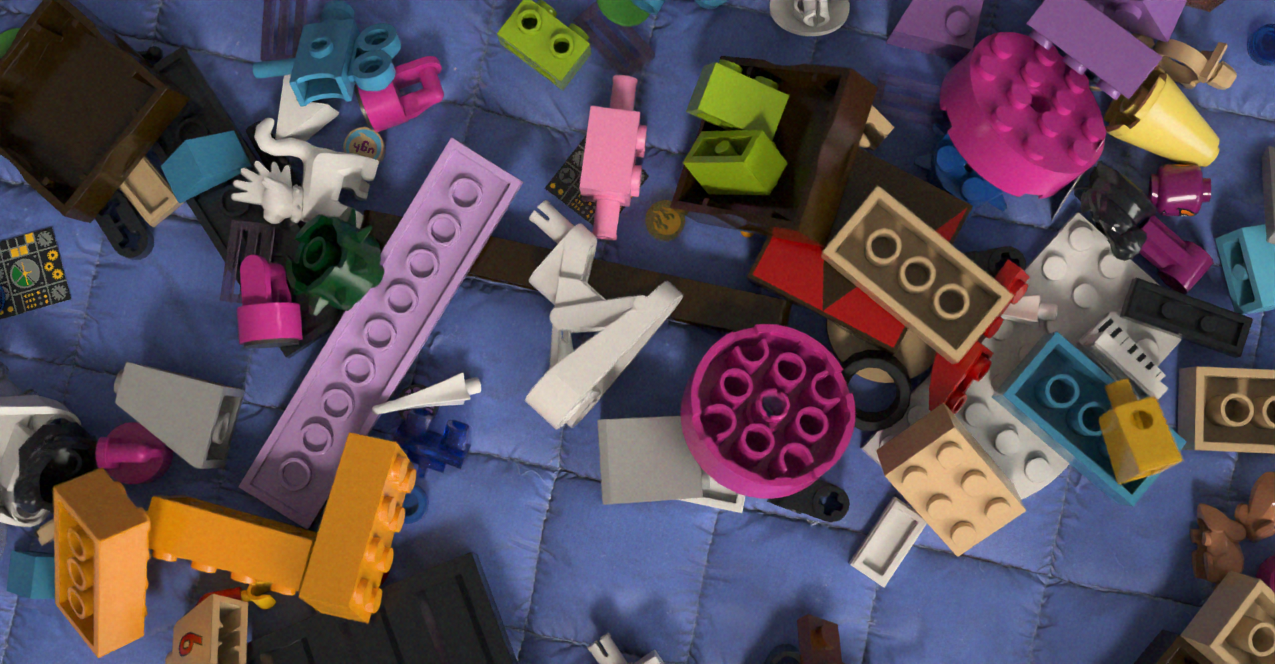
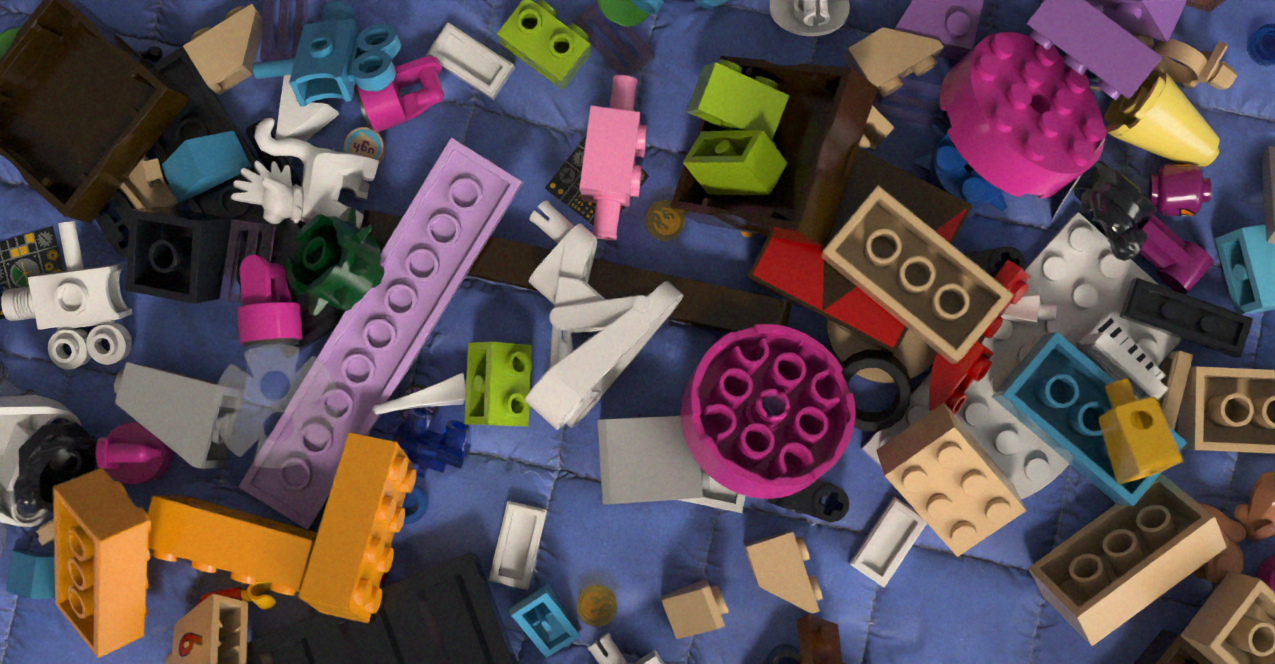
none -> white piece [1,221,133,369]
none -> black brick [126,206,230,304]
none -> tan piece [142,158,166,188]
none -> tan slope [183,3,266,95]
none -> clear piece [213,344,339,468]
none -> white tile [426,22,515,100]
none -> lime brick [464,342,532,427]
none -> white tile [488,500,548,590]
none -> dark azure slope [509,582,581,658]
none -> clear yellow tile [576,584,617,627]
none -> tan slope [661,579,729,639]
none -> tan slope [744,530,823,614]
none -> tan slope [844,27,943,97]
none -> tan brick [1028,473,1226,646]
none -> tan tile [1157,351,1193,430]

